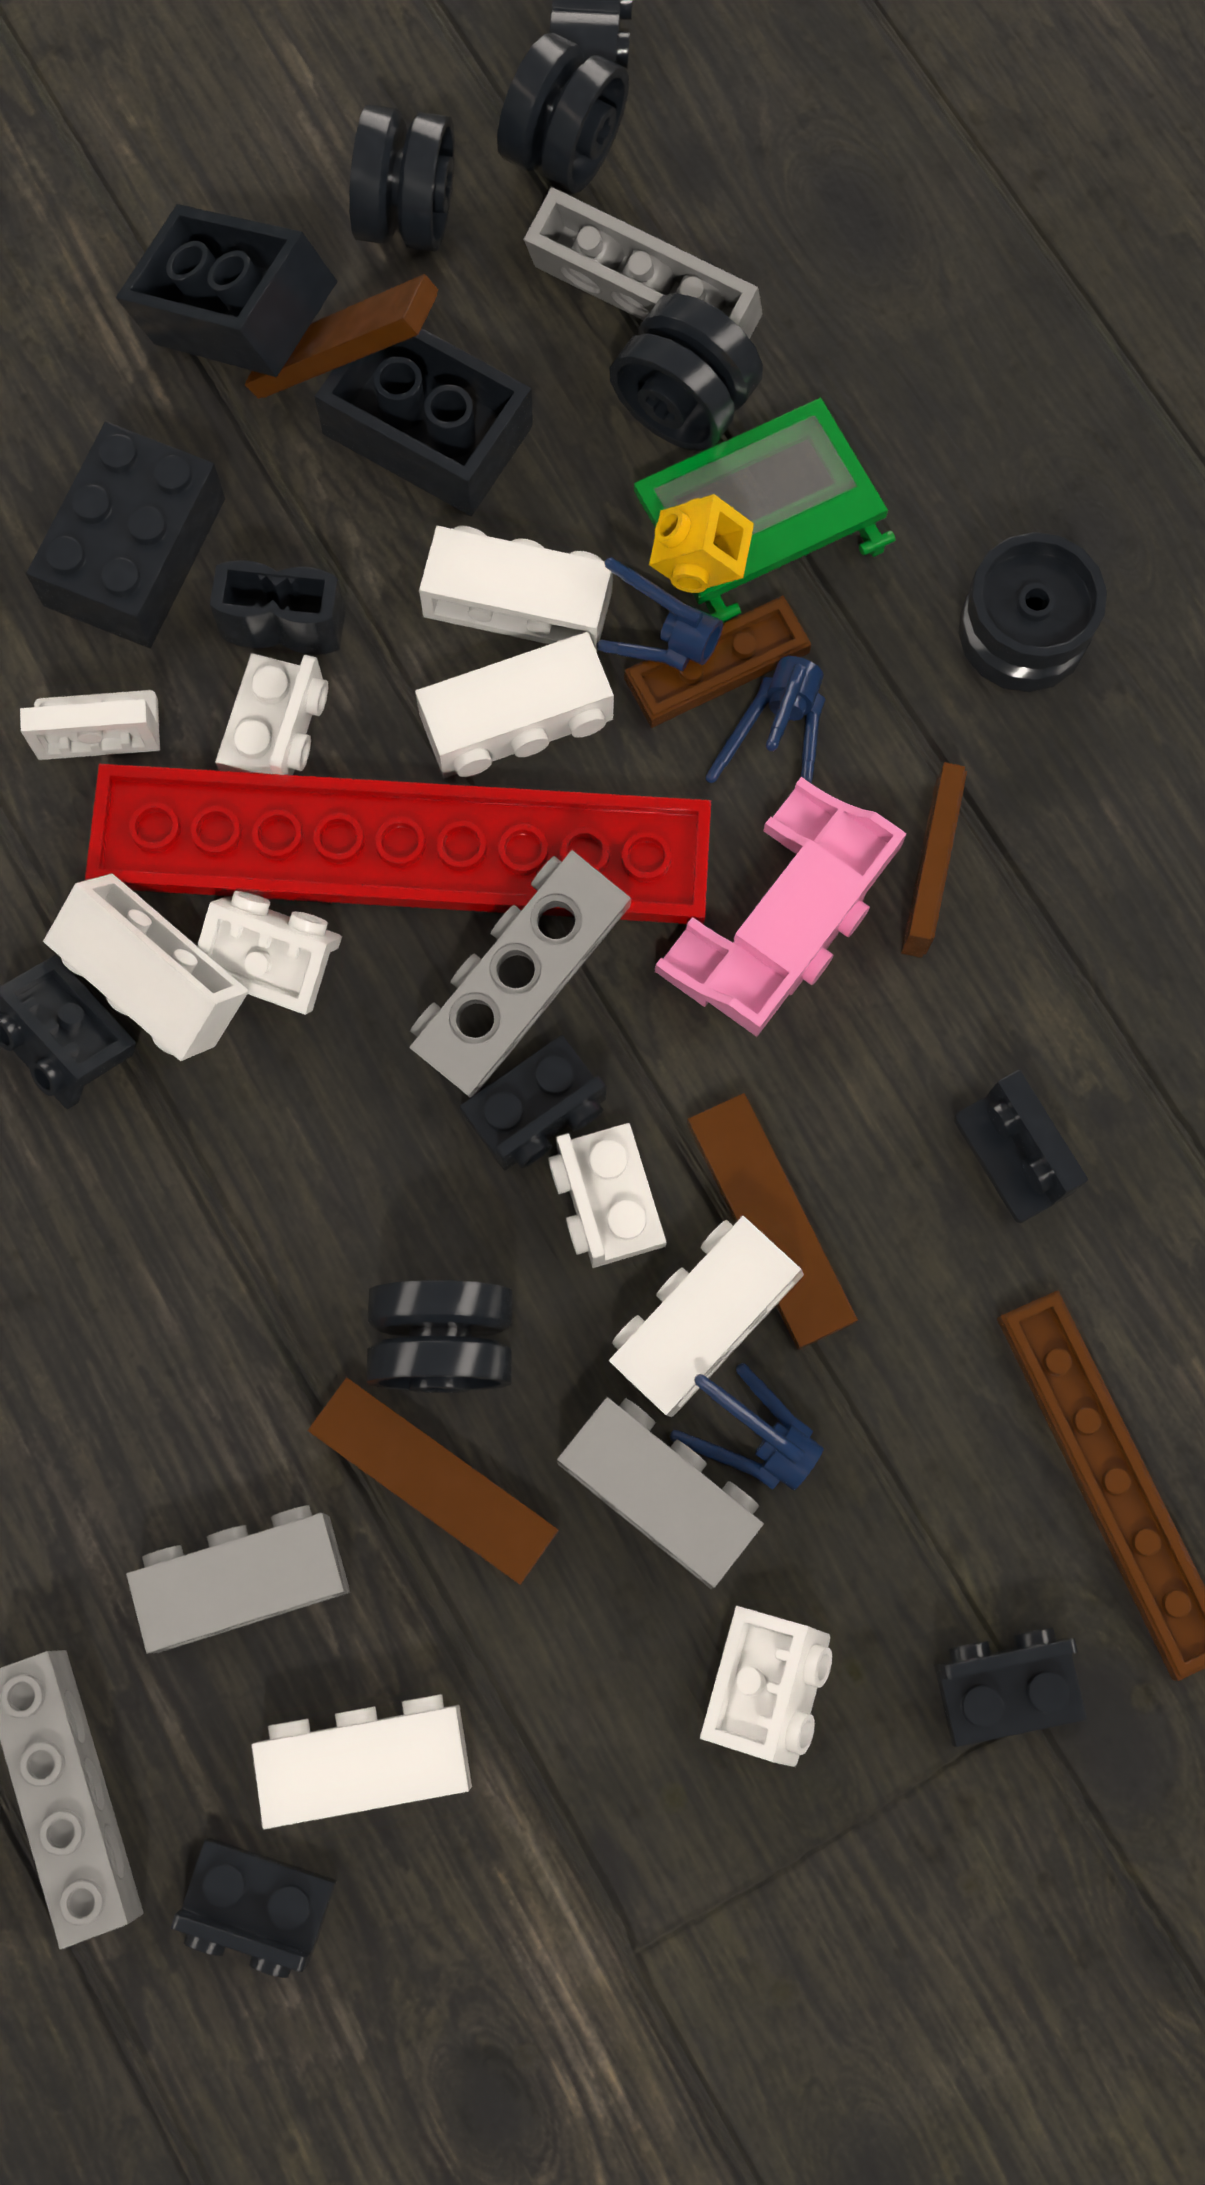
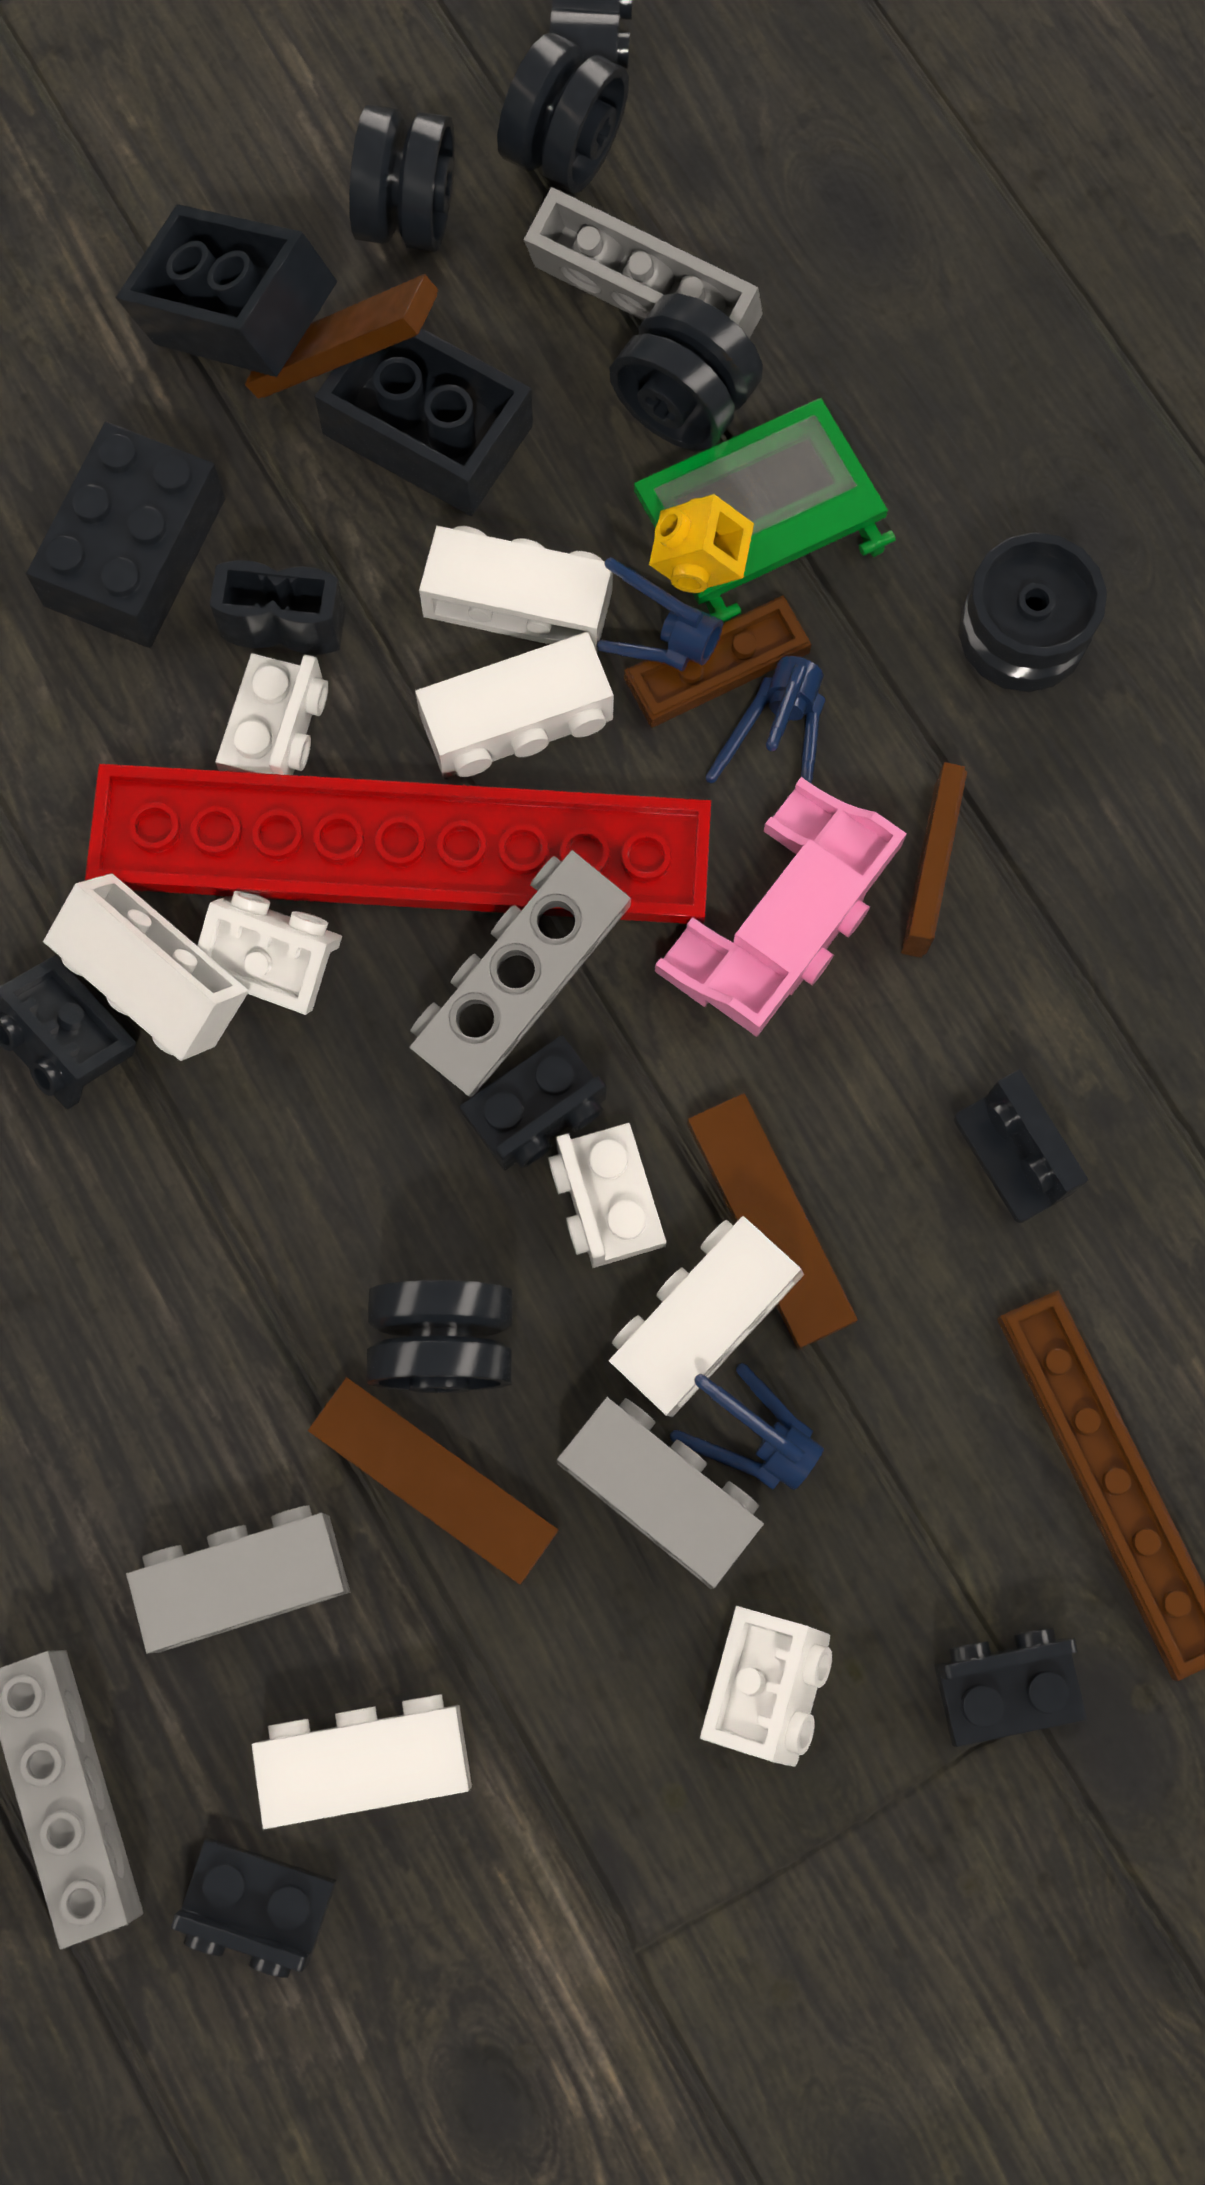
white bracket [20,690,160,760] -> none

